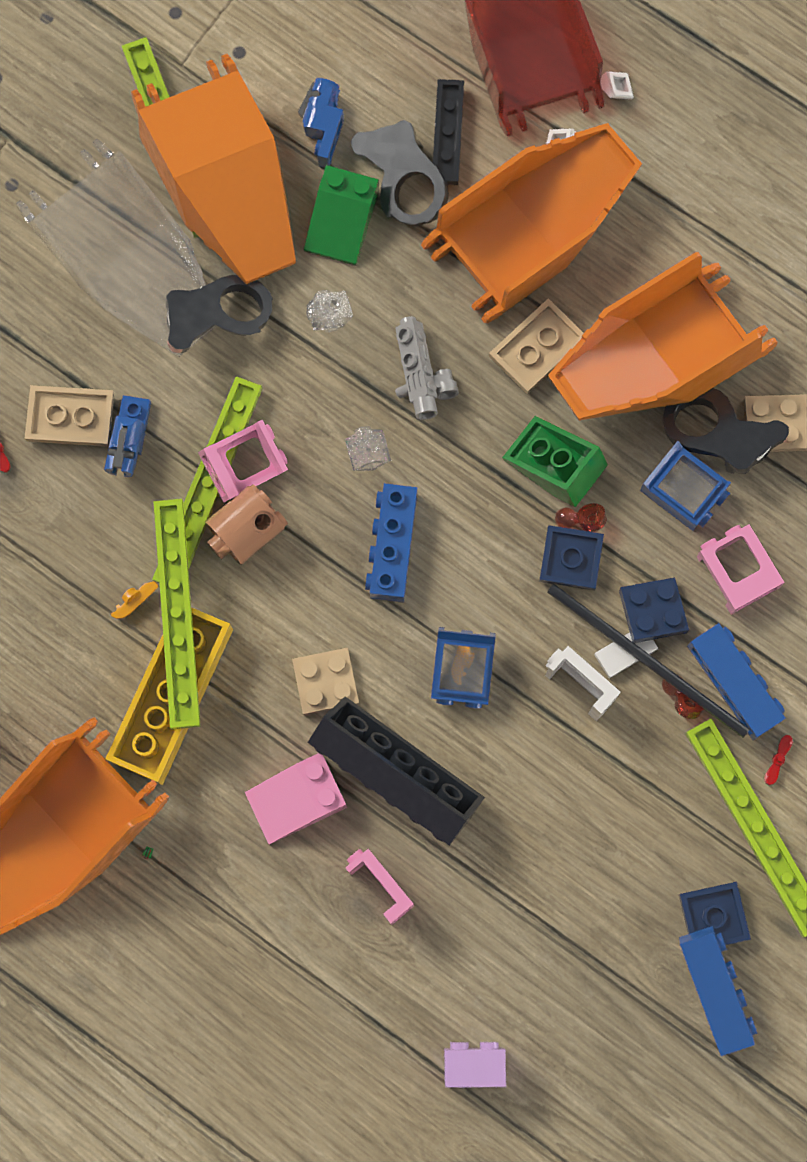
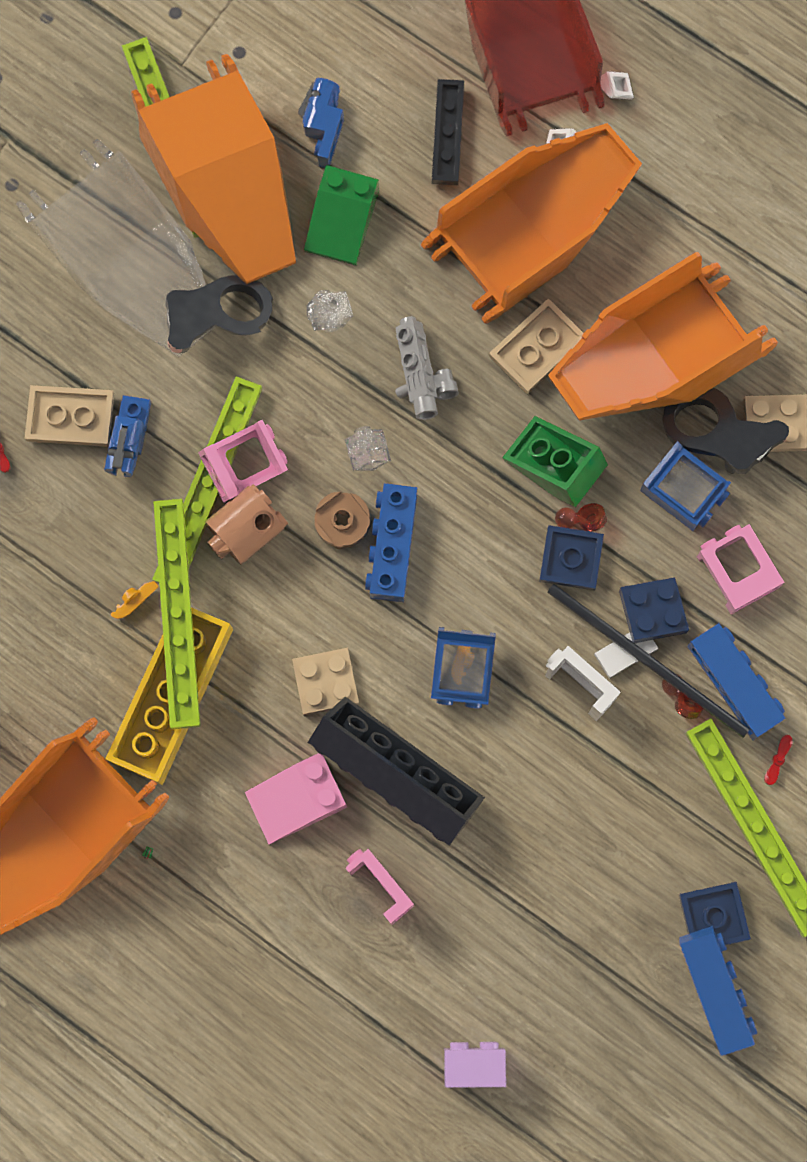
animal [351,120,449,226] -> none
none -> medium nougat plate [315,492,370,549]

